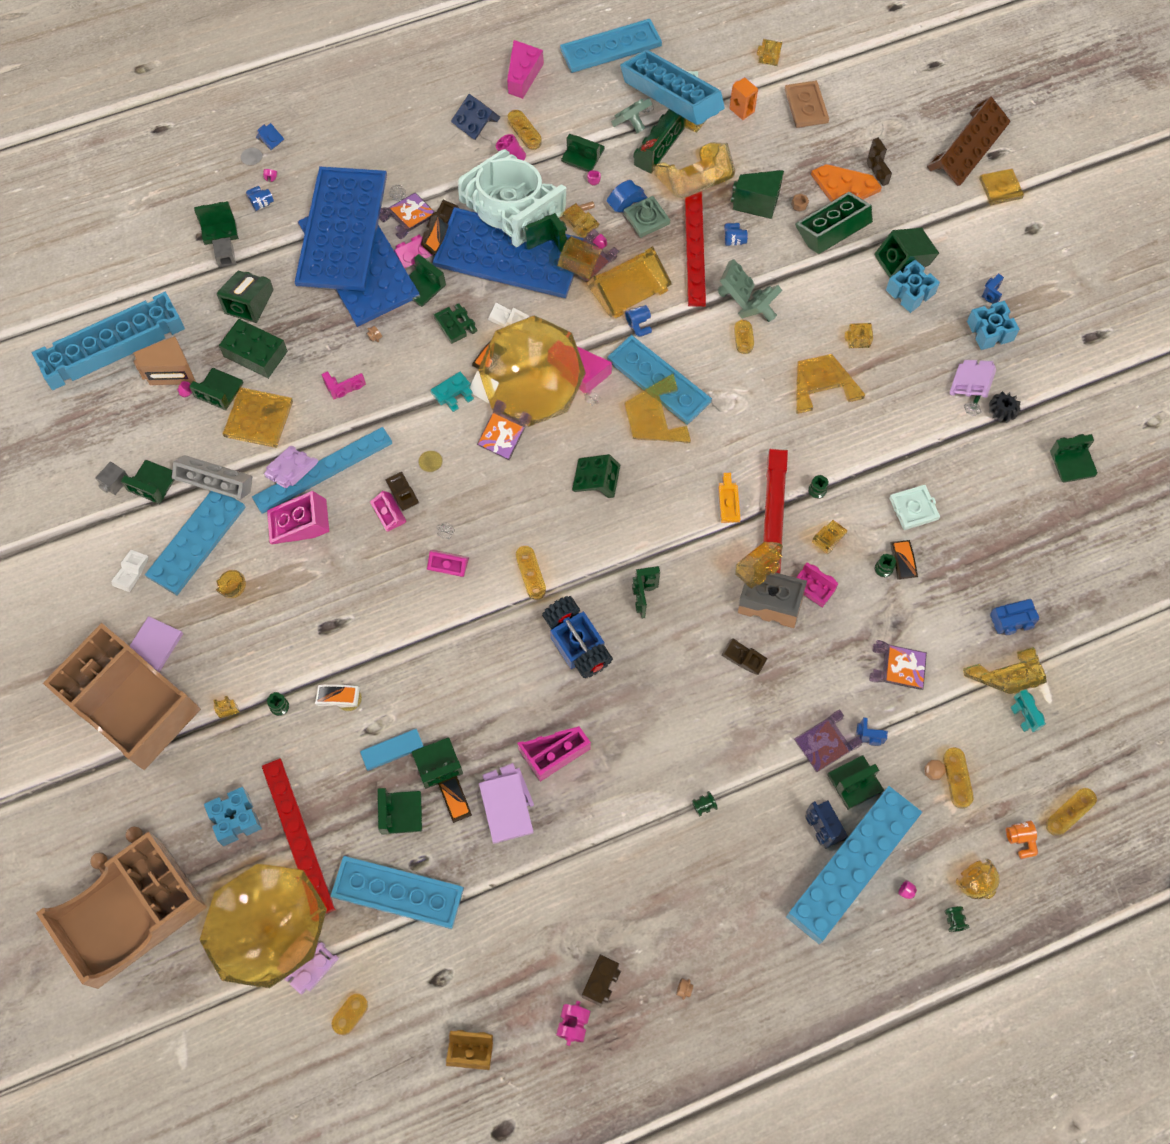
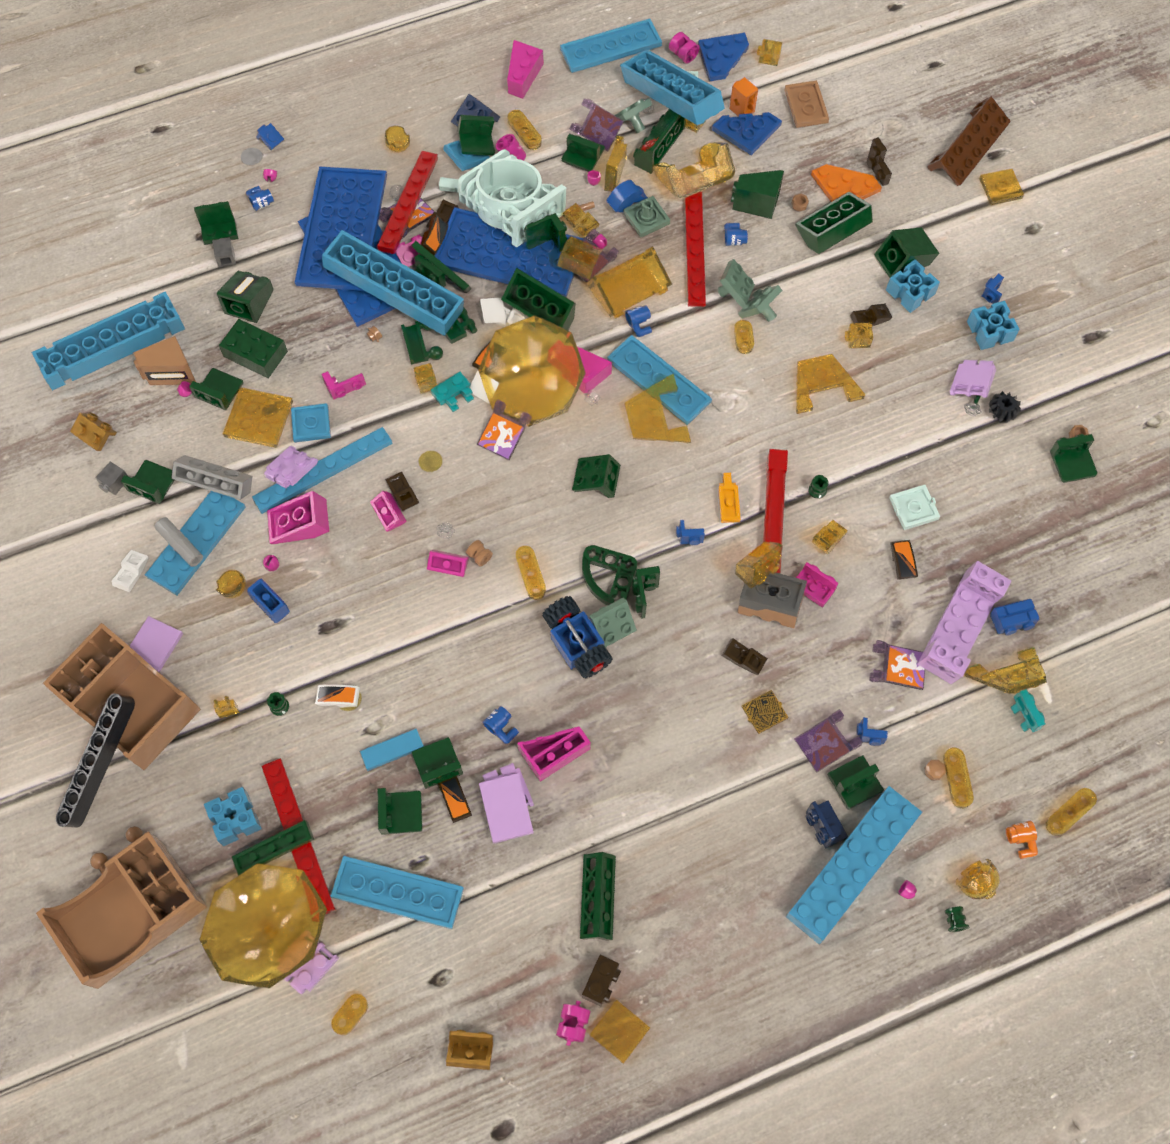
medium nougat plate [676,978,693,1000] -> none
dark green bush [692,791,718,817] -> none
dark green bush [874,554,896,577] -> none
none -> black beam [56,694,135,828]
none -> pearl gold bracket [70,412,117,451]
none -> light grey axle [155,517,203,567]
none -> dark green tile [232,820,315,876]
none -> blue brick [247,578,290,623]
none -> dark pink hinge [263,555,279,571]
none -> dark azure plate [291,403,331,443]
none -> dark azure brick [322,230,464,336]
none -> red plate [377,151,438,254]
none -> clear yellow hair [384,126,410,153]
none -> dark green gear [401,321,443,365]
none -> dark green tile [412,240,472,293]
none -> clear yellow brick [413,363,437,394]
none -> light aqua bar [439,177,459,193]
none -> dark azure plate [443,140,490,171]
none -> dark green bracket [457,115,495,156]
none -> medium nougat wheel [466,540,493,567]
none -> white sticker [480,298,507,323]
none -> blue piece [482,706,519,744]
none -> dark green slope [501,268,576,335]
none -> clear purple flag [569,98,624,152]
none -> dark green fence [580,852,616,941]
none -> dark green beam [582,545,637,606]
none -> sand green plate [589,598,637,647]
none -> clear yellow tile [589,1000,650,1064]
none -> clear yellow piece [604,135,627,192]
none -> dark pink wheel [669,32,700,64]
none -> blue bracket [676,520,705,545]
none -> blue plate [698,32,749,82]
none -> blue plate [712,112,782,156]
none -> clear yellow piece [742,690,789,734]
none -> dark brown slope [850,303,893,329]
none -> lavender plate [917,561,1011,684]
none -> medium nougat tile [1069,425,1089,438]

